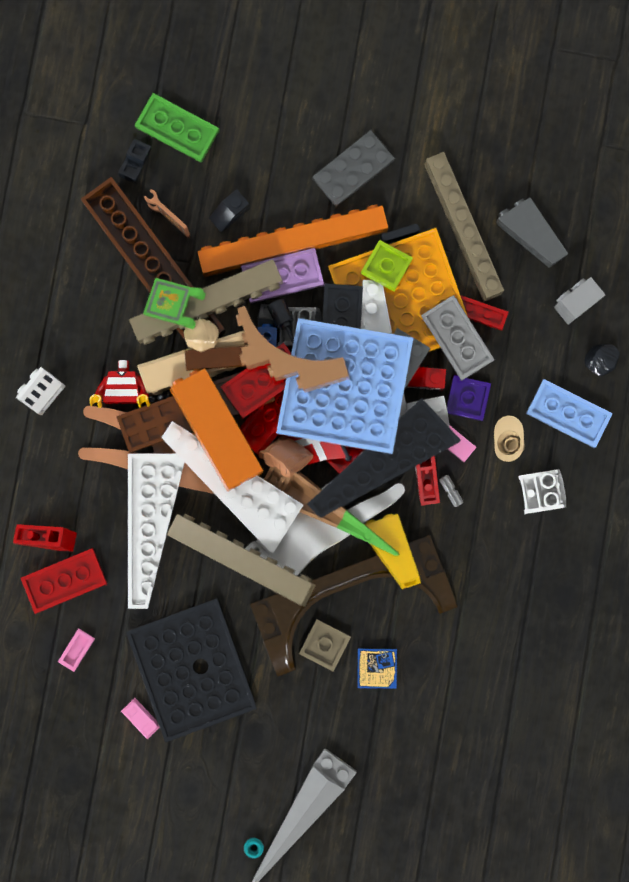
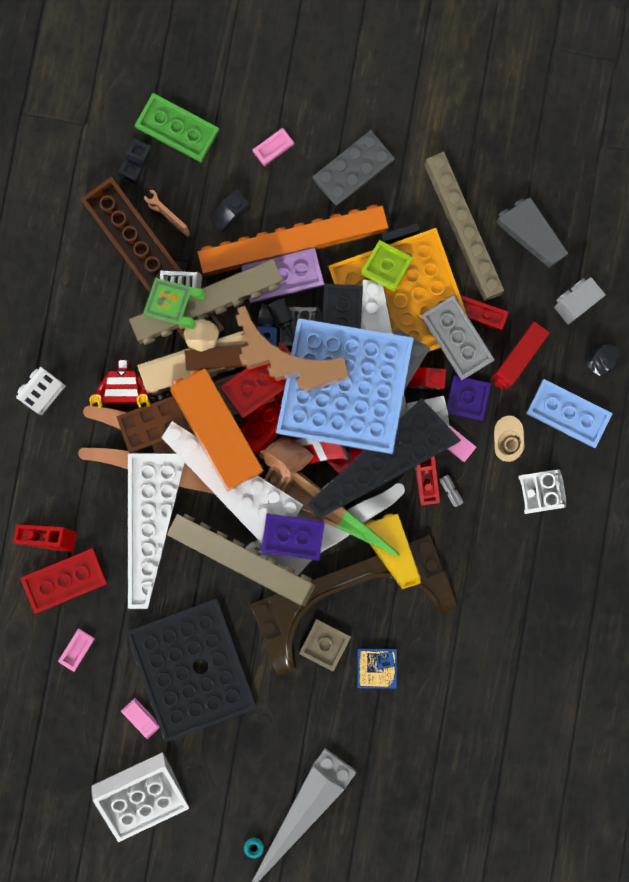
none -> white slope [91,752,189,842]
none -> white slope [160,271,202,289]
none -> bright pink tile [253,128,294,166]
none -> dark purple tile [261,513,325,561]
none -> red slope [491,321,549,390]

